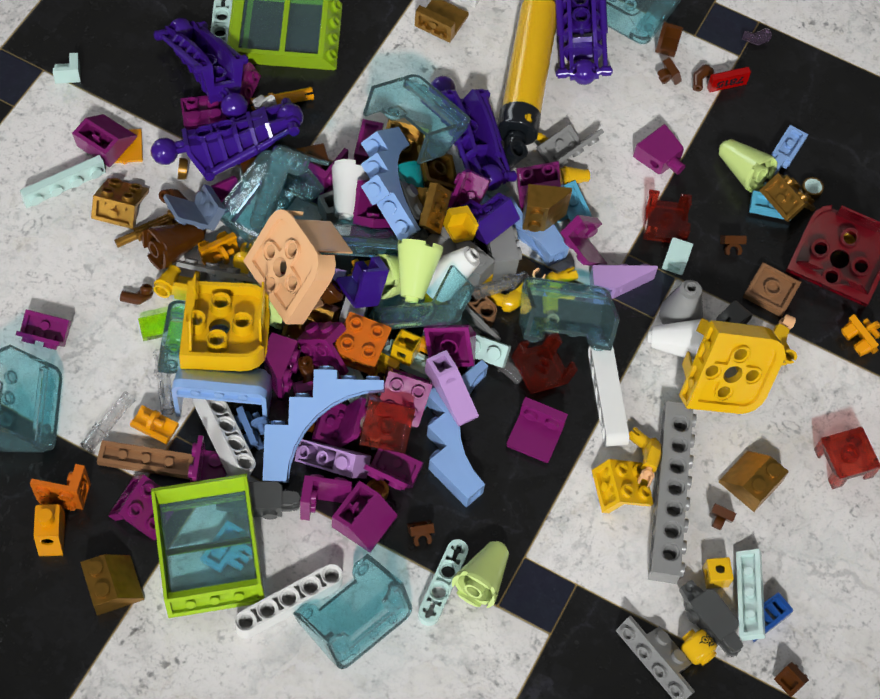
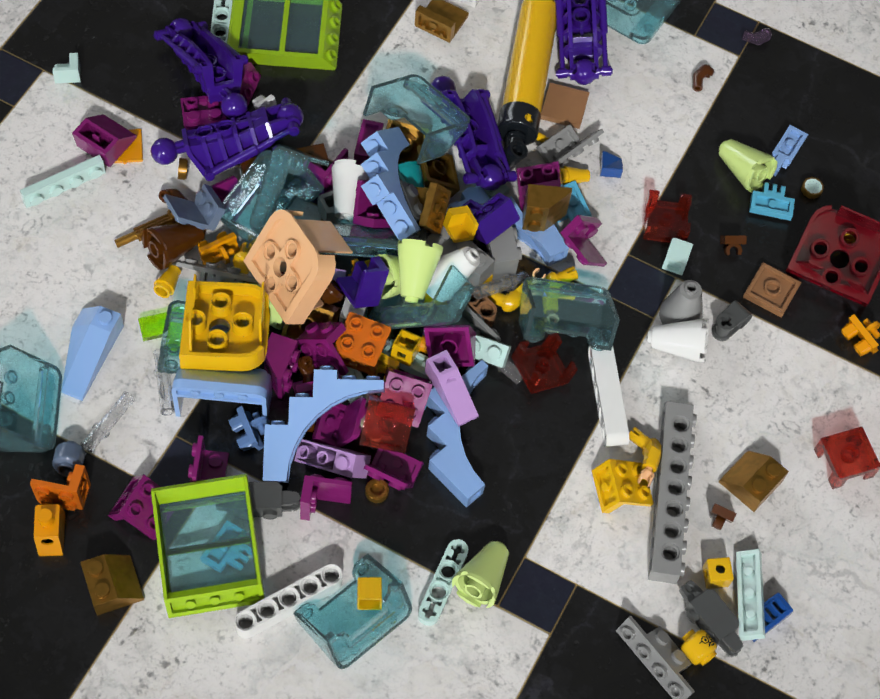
magenta bracket [15,309,71,350] -> none
pearl gold bracket [91,178,149,229] -> none
medium nougat plate [97,440,194,480] -> none
reddish brown arm [120,284,153,305] -> none
light orange hips [130,405,179,444] -> none
yellow panel [172,271,200,301] -> none
white beam [192,398,256,478] -> none
light orange pin [250,87,314,111] -> none
magenta slope [332,481,398,553] -> none
reddish brown tile [407,520,435,546] -> none
magenta bracket [447,169,491,210] -> none
magenta bracket [506,397,568,463] -> none
lavender slope [589,264,658,299] -> none
magenta torso [633,124,685,175] -> none
reddish brown panel [655,22,683,57] -> none
reddish brown tile [657,57,682,85] -> none
yellow piece [679,318,785,414] -> none
red tile [707,67,751,93] -> none
pearl gold bracket [759,173,816,222] -> none
yellow arm [773,314,797,366] -> none
reddish brown tile [774,662,809,697] -> none
none -> sand blue head [52,441,86,477]
none -> light blue wedge [61,306,124,401]
none -> yellow piece [357,577,382,610]
none -> medium nougat tile [541,82,590,129]
none -> blue slope [600,151,623,178]

